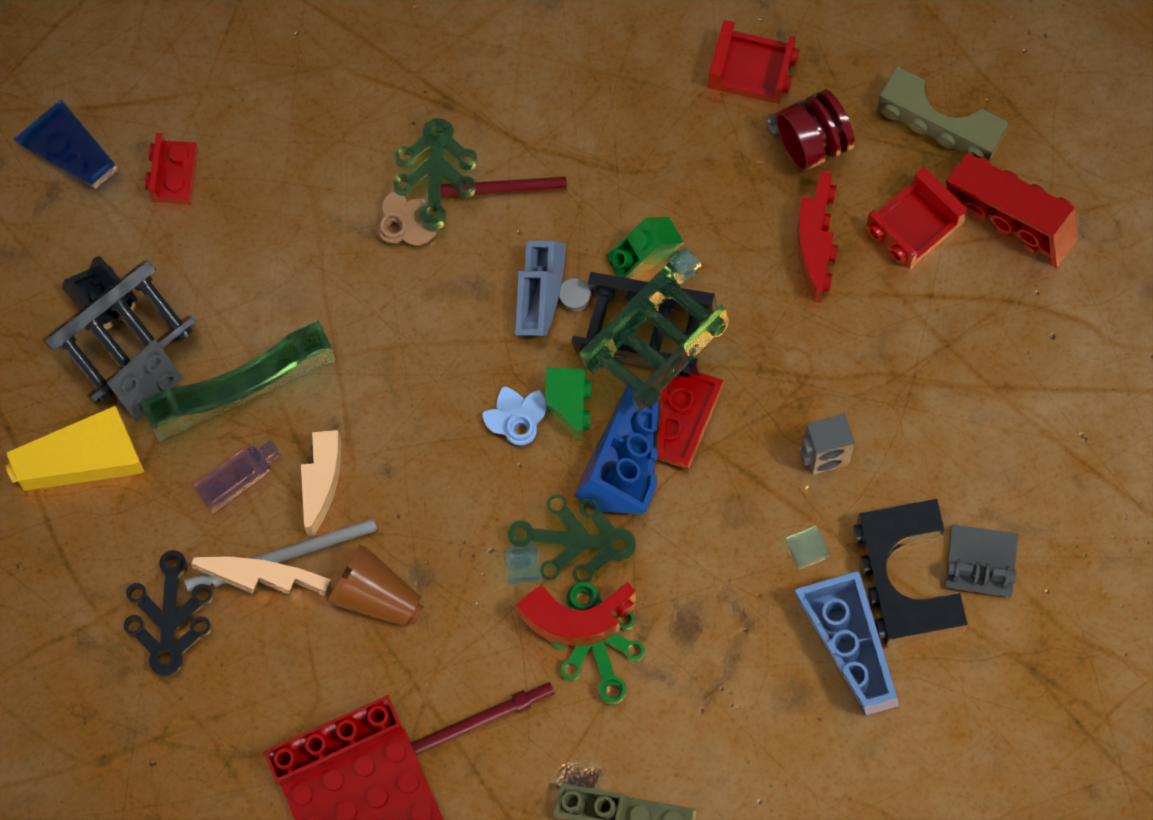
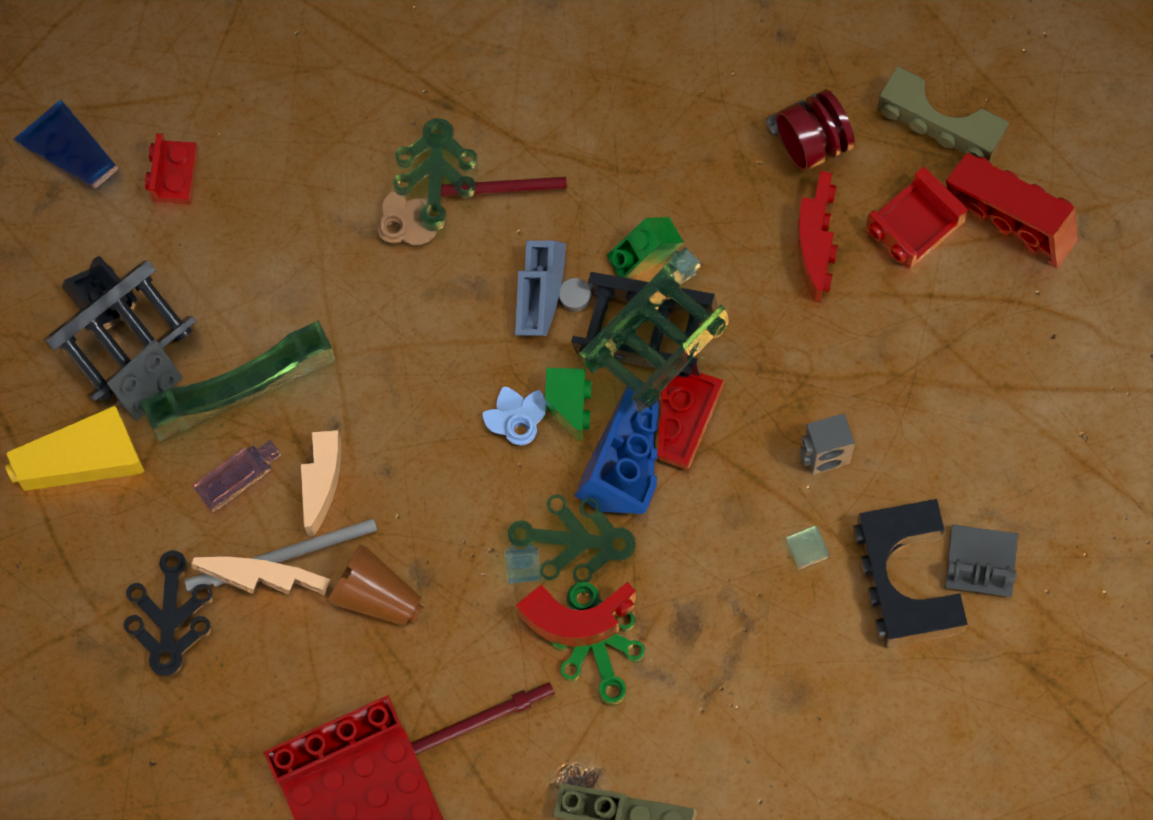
red panel [708,20,800,104] -> none
medium blue wedge [794,571,899,715] -> none

